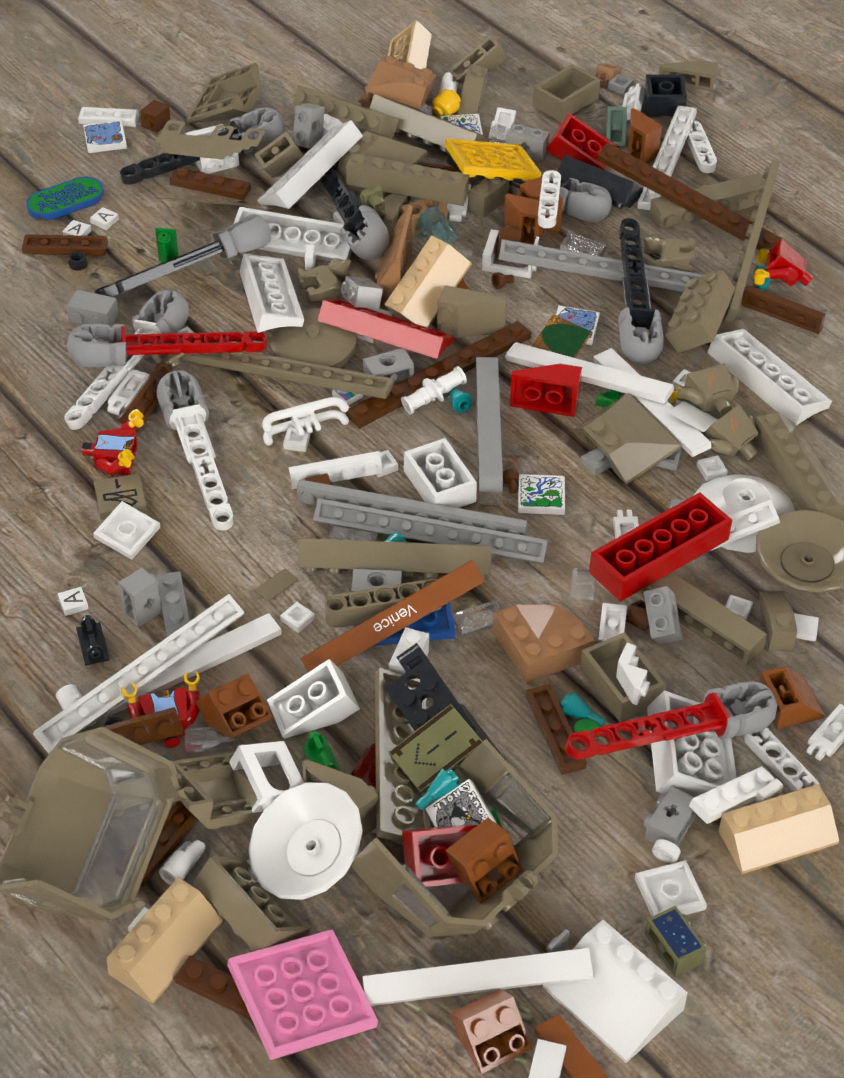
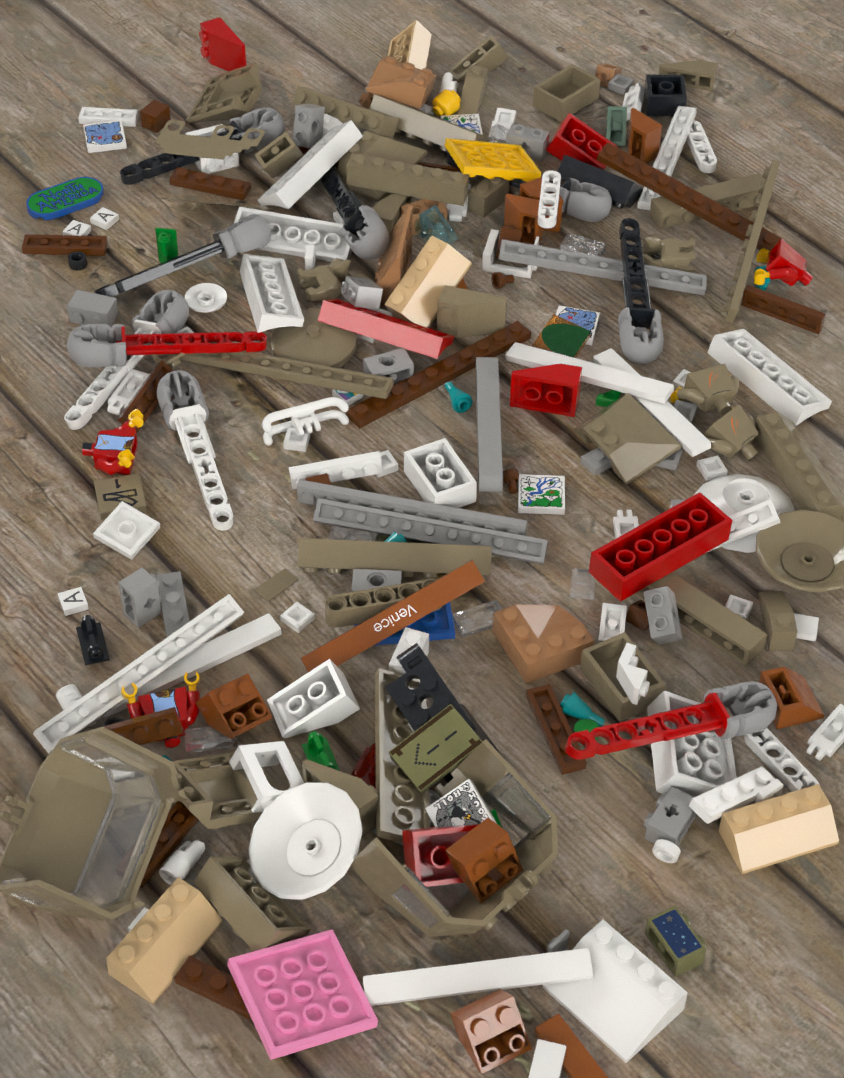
olive hips [360,185,387,221] -> none
white piece [401,366,467,415] -> none
teal cone [415,768,461,811] -> none
white tile [635,860,707,916] -> none
dark tan brick [664,269,735,353] -> none
white sticker [667,401,718,432] -> none
none -> white dish [185,283,227,313]
none -> red slope [199,17,246,71]

